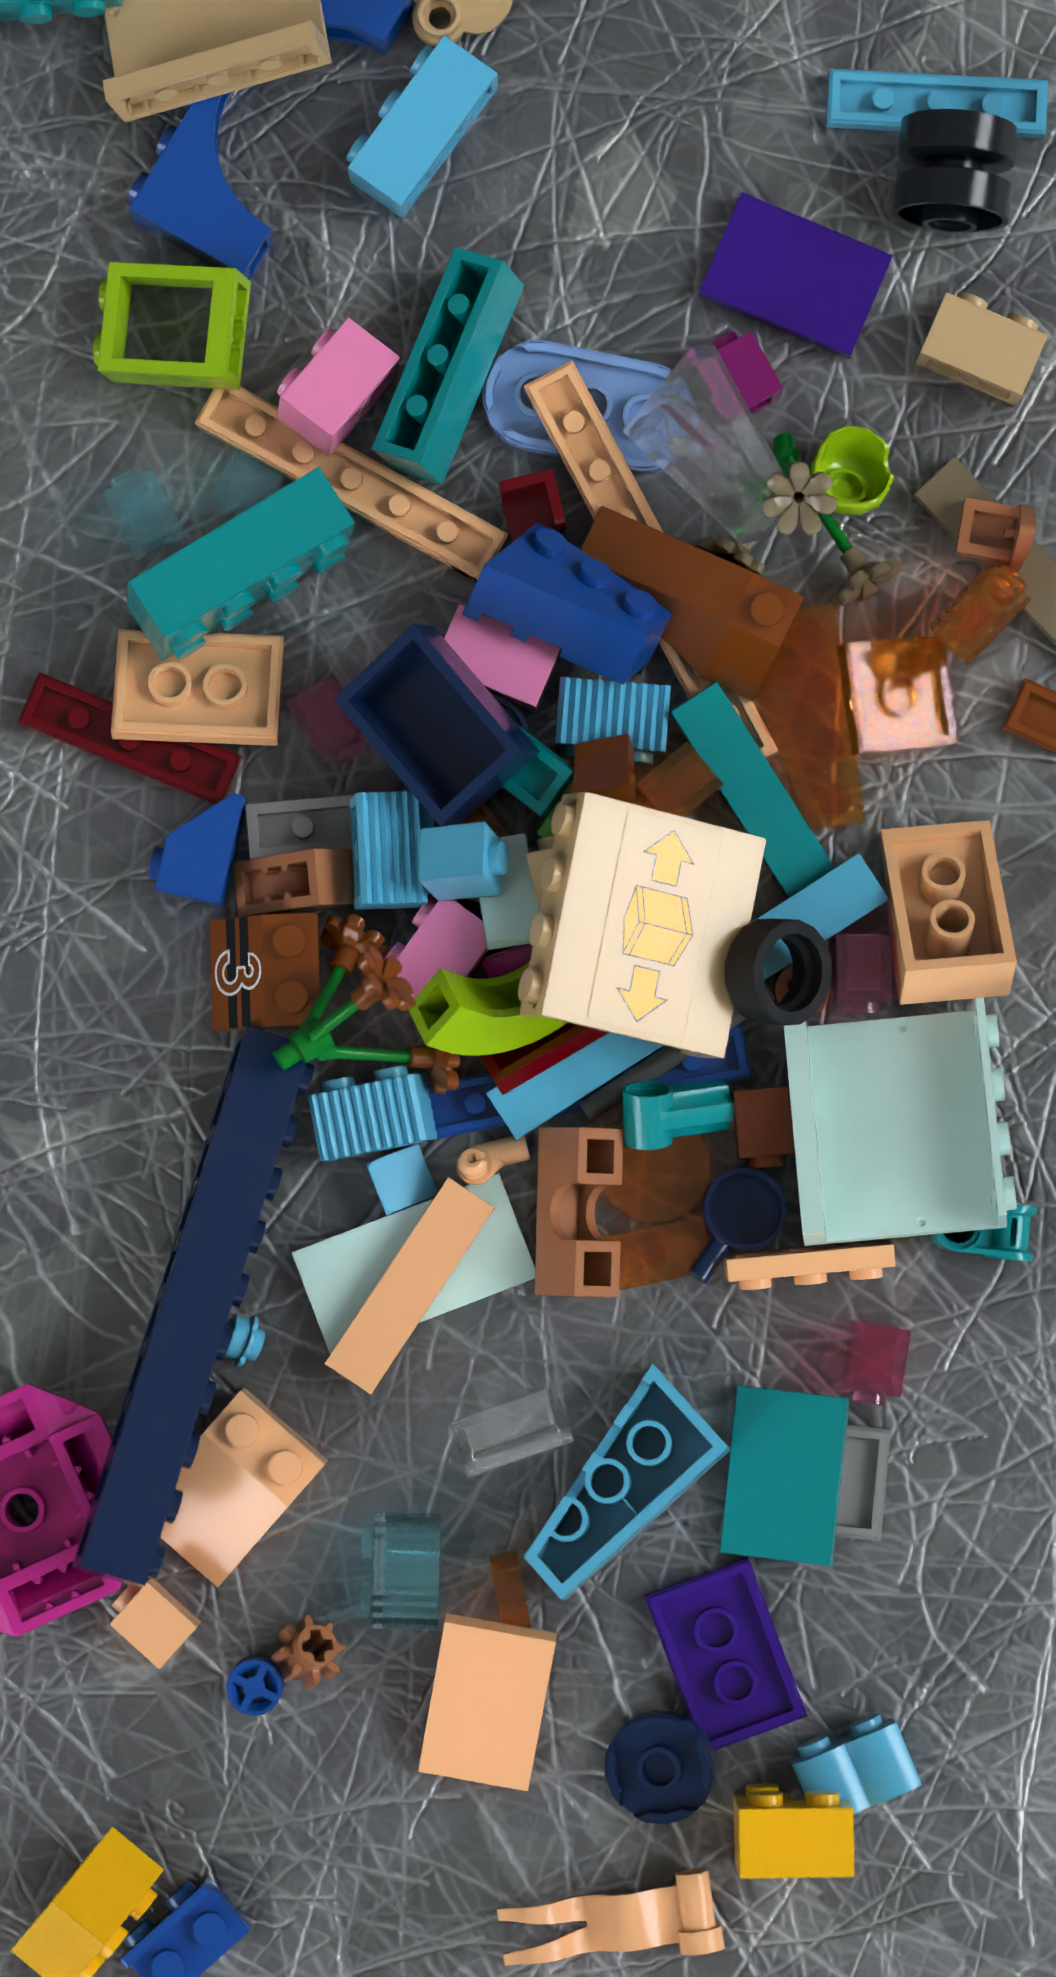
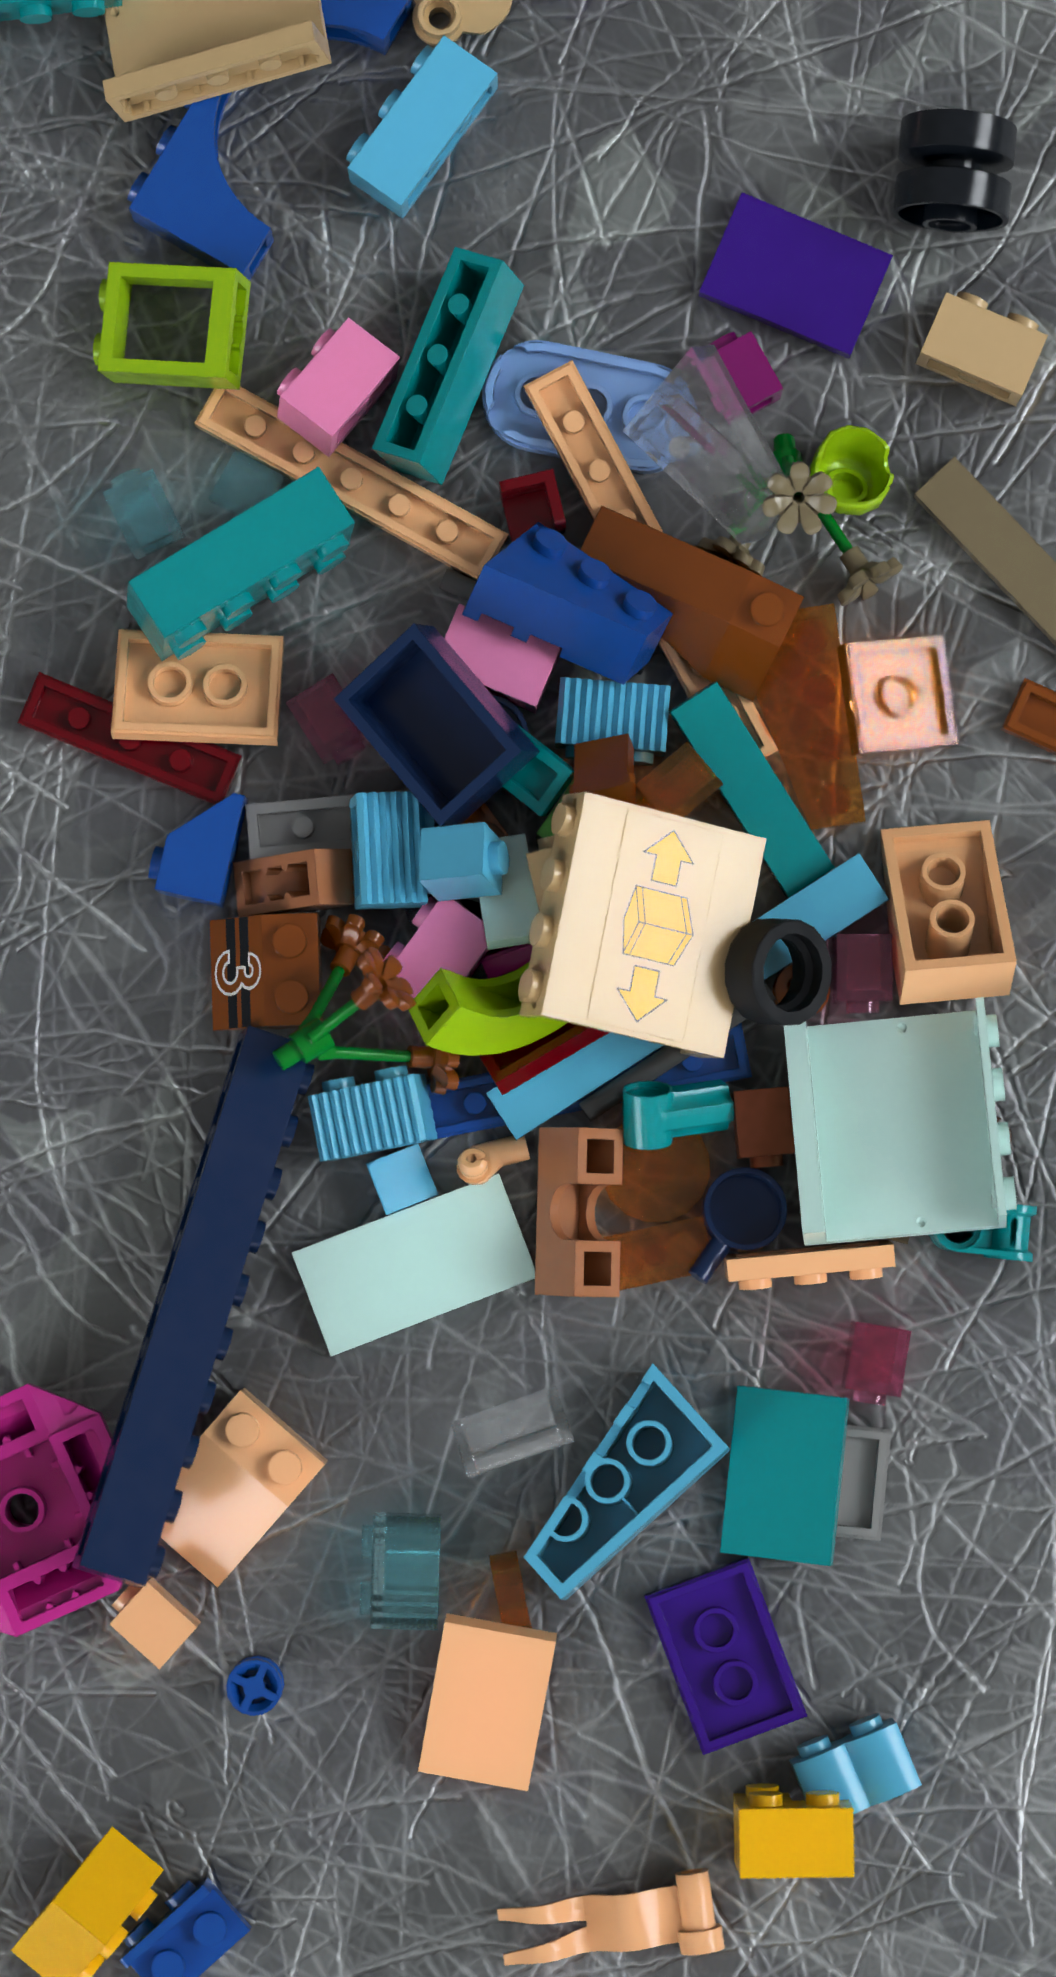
medium azure plate [225,1314,265,1368] -> none
nougat gear [271,1615,345,1690] -> none
light nougat tile [324,1177,495,1394] -> none
dark blue tile [605,1710,717,1825] -> none
medium azure tile [826,69,1048,139] -> none
clear orange brick [930,565,1031,665] -> none
nougat tile [954,498,1036,571] -> none

